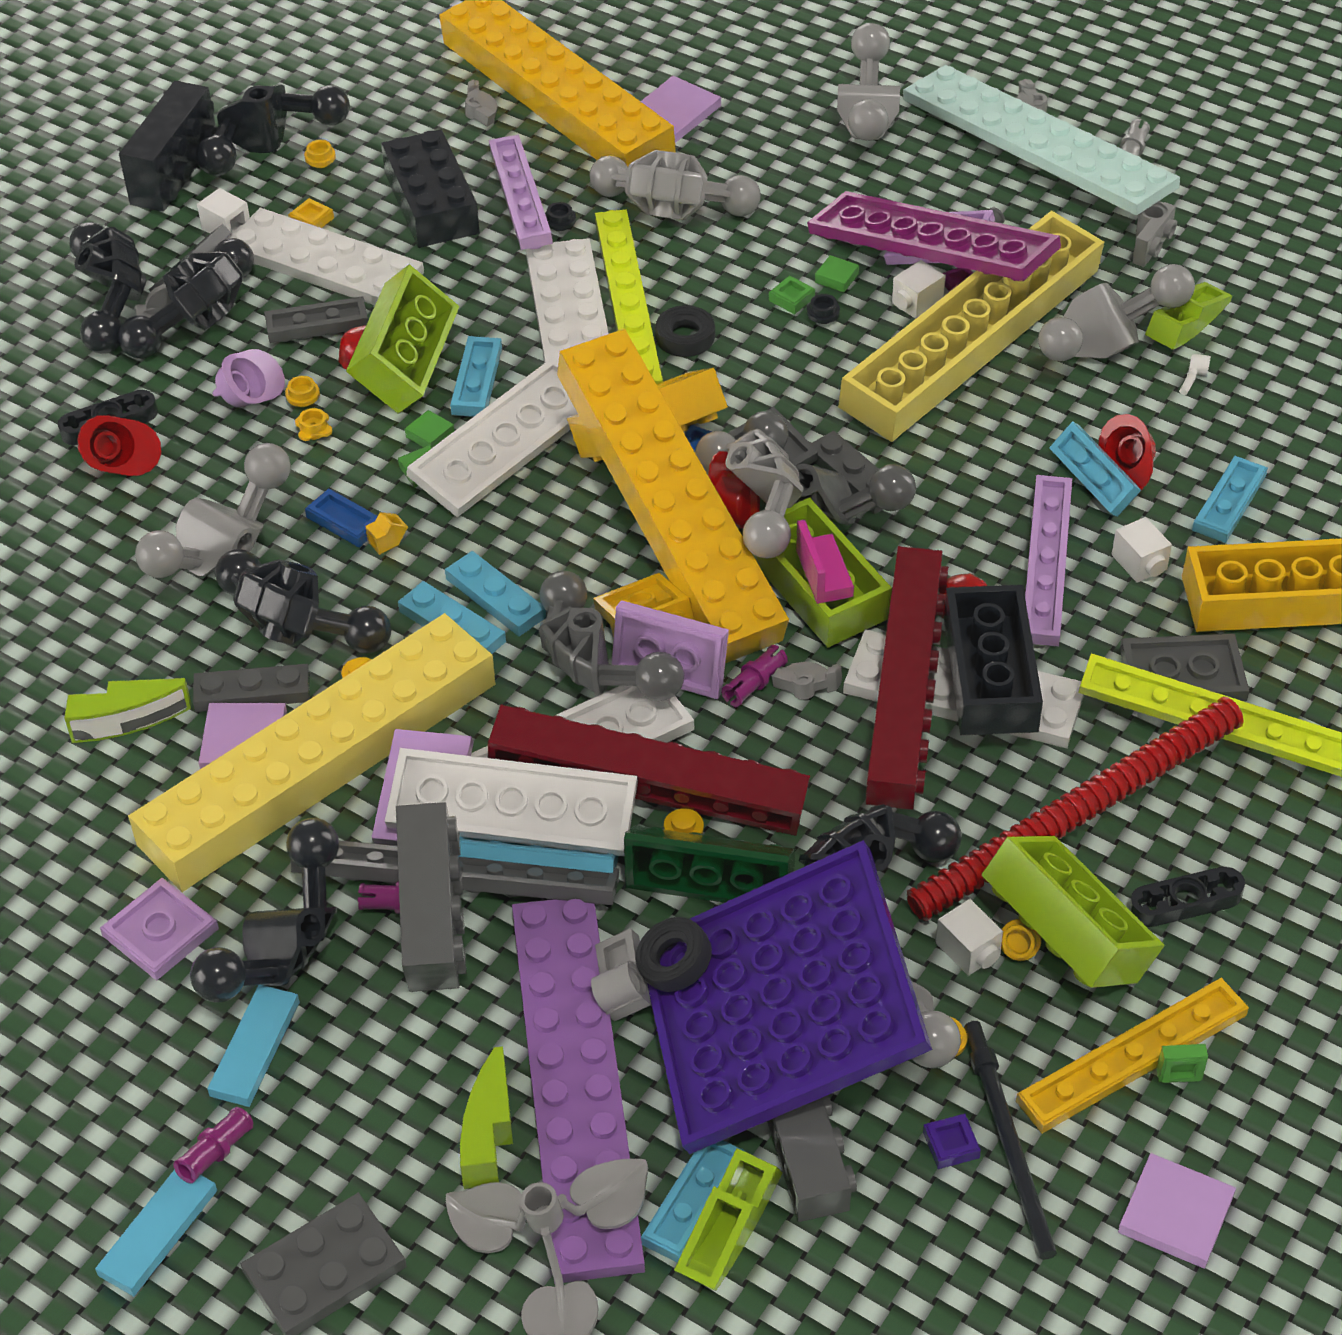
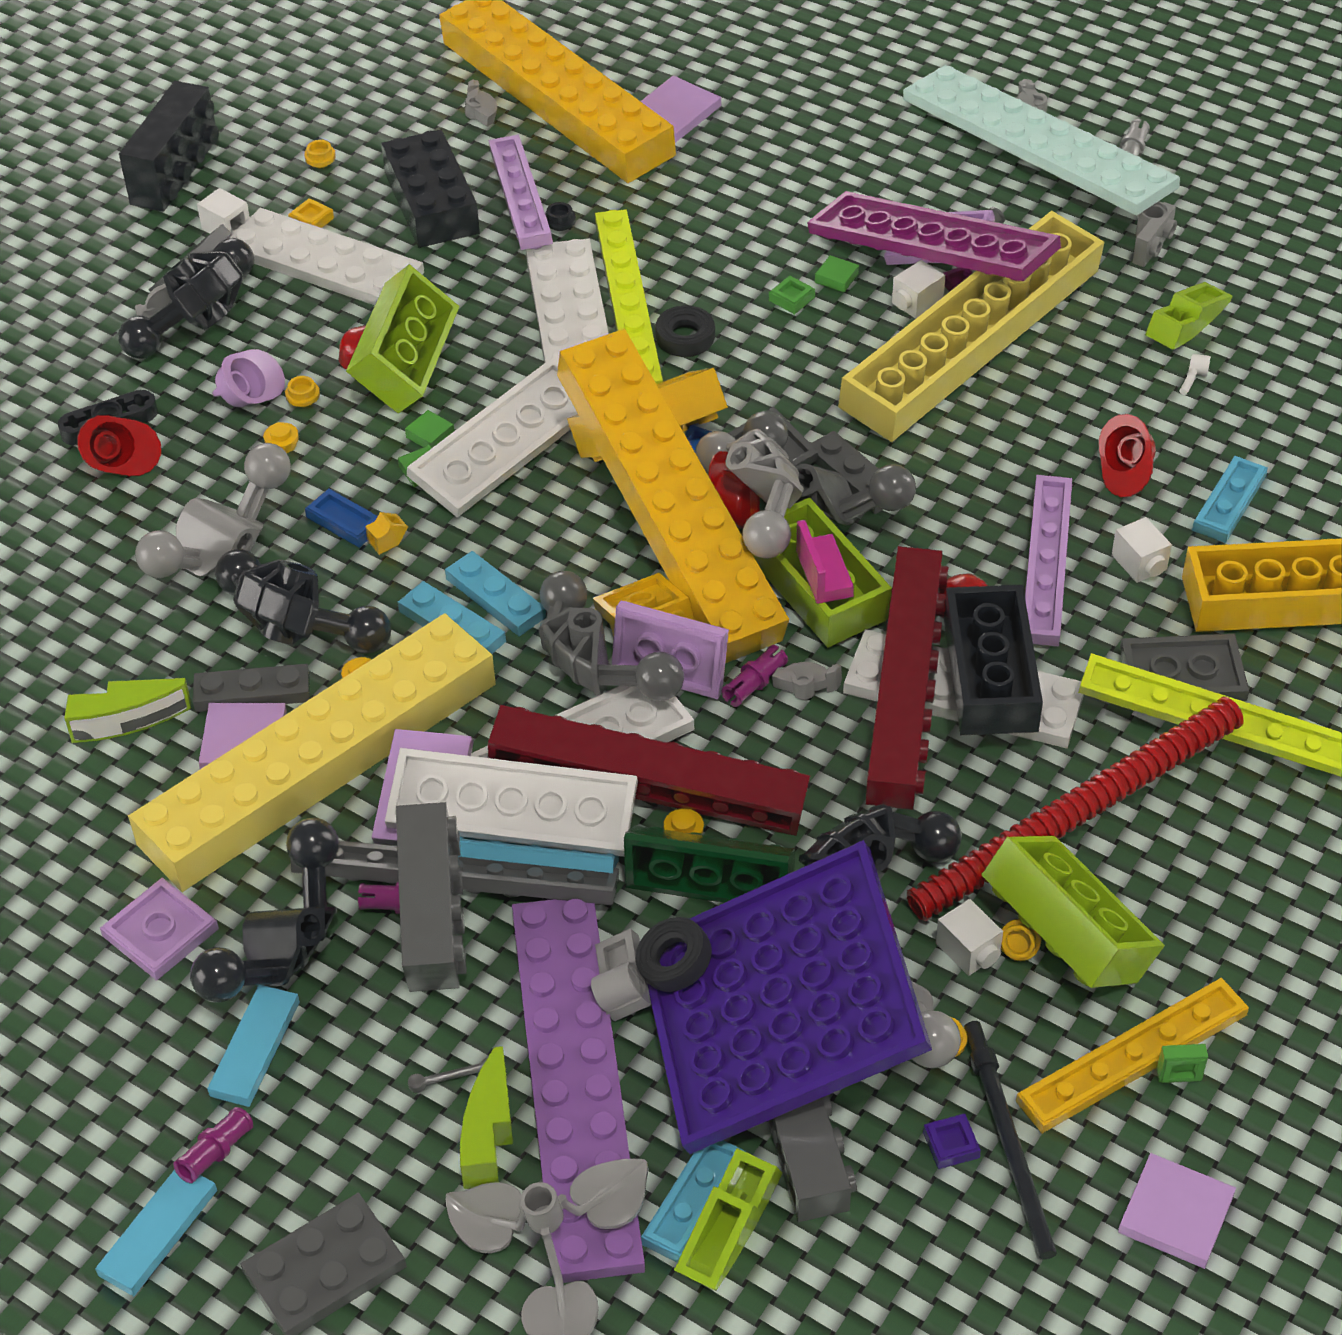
black piece [69,222,147,354] -> none
black piece [196,84,350,176] -> none
dark grey plate [264,297,368,343] -> none
yellow plate [295,408,333,441] -> none
medium azure plate [450,336,502,417] -> none
light grey piece [590,150,761,220] -> none
black plate [807,294,840,324] -> none
light grey piece [837,23,900,141] -> none
light grey piece [1038,264,1195,361] -> none
medium azure plate [1049,421,1141,517] -> none
black beam [1129,867,1245,927] -> none
none -> yellow plate [263,422,299,453]
none -> flat silver hinge [408,1057,488,1093]

